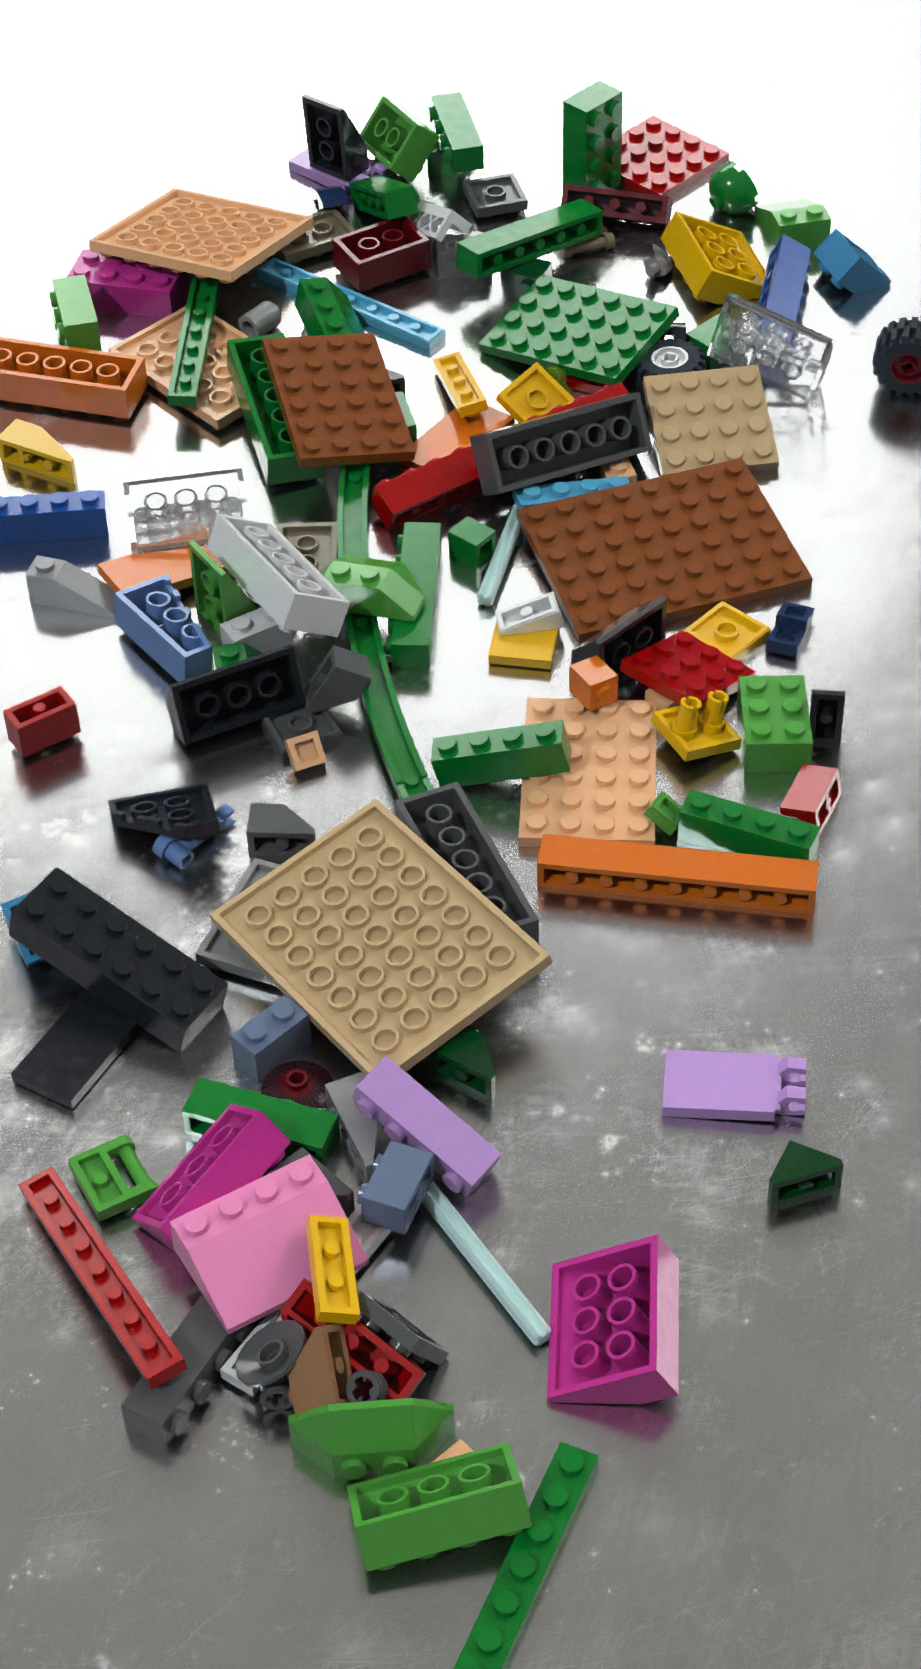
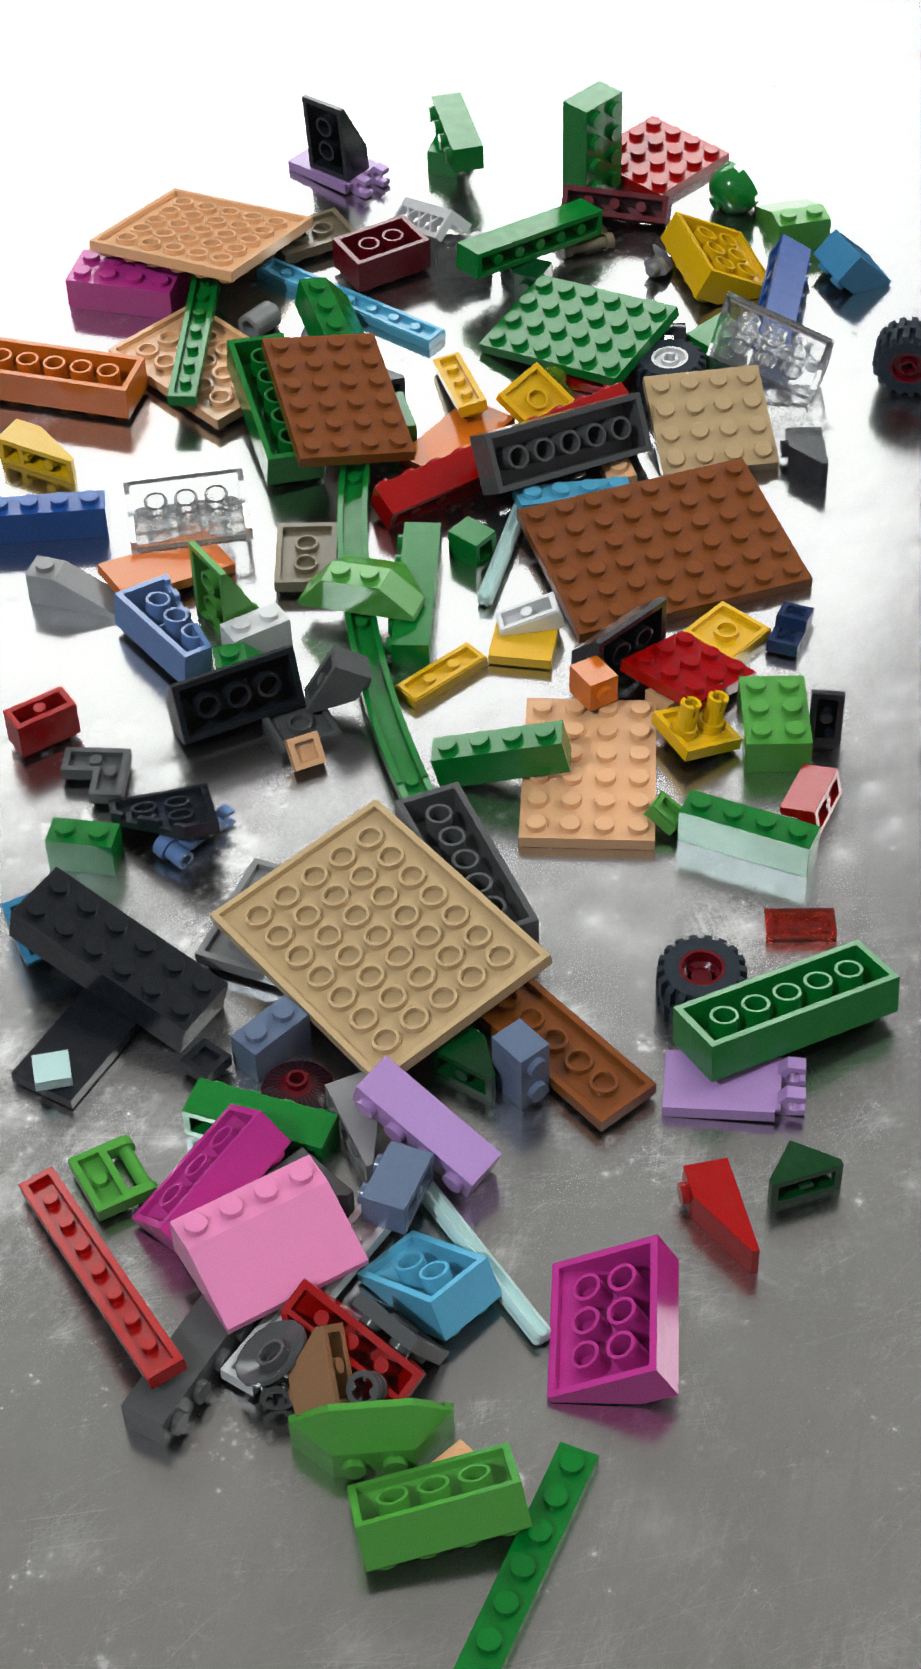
brick [48,274,102,351] -> none
white brick [206,514,350,638] -> none
dark grey slope [246,803,316,857] -> none
yellow plate [305,1214,360,1325] -> none
dark blue slope [312,186,349,210] -> none
green brick [349,175,420,220] -> none
bright green brick [360,95,440,182] -> none
dark grey plate [463,173,528,218] -> none
orange brick [537,834,819,915] -> none
none -> light aqua tile [31,1049,73,1092]
none -> green brick [45,817,124,876]
none -> dark grey plate [60,747,132,804]
none -> black plate [179,1038,232,1081]
none -> medium azure slope [357,1230,502,1341]
none -> yellow tile [394,642,488,710]
none -> dark orange plate [475,978,657,1132]
none -> sand blue brick [492,1018,550,1110]
none -> black wheel [656,935,747,1024]
none -> green brick [673,939,900,1082]
none -> red slope [677,1157,760,1275]
none -> clear red tile [763,908,837,943]
none -> black slope [779,426,829,487]

